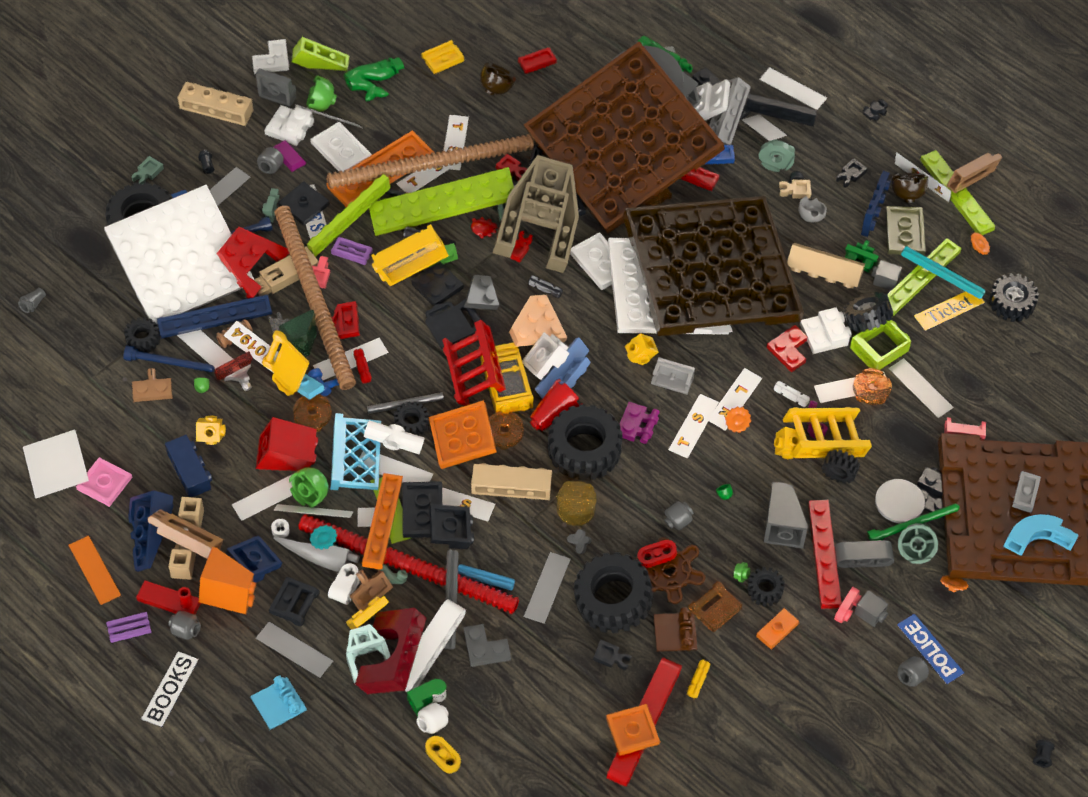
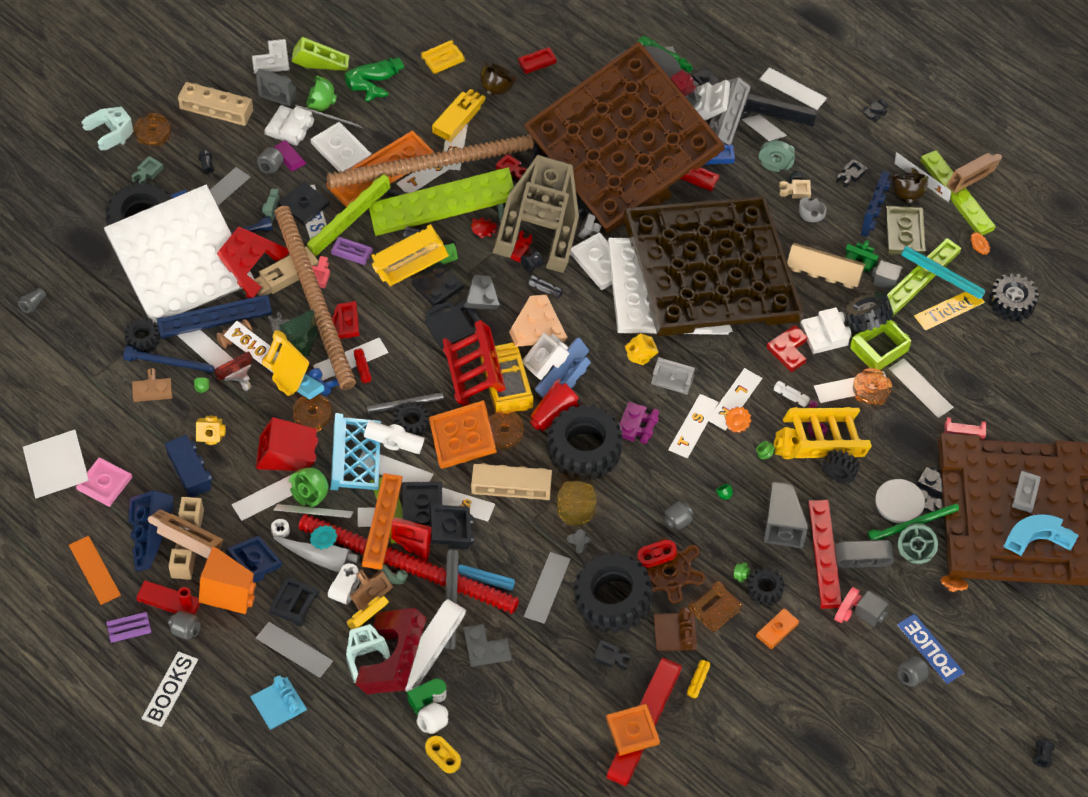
none -> light aqua piece [82,107,133,150]
none -> clear orange plate [134,113,171,146]
none -> red wing [391,517,431,563]
none -> yellow hinge [432,89,486,142]
none -> black wheel [521,249,544,273]
none -> light grey tile [578,214,601,239]
none -> dark red brick [670,69,697,97]
none -> bright green plate [756,441,775,459]

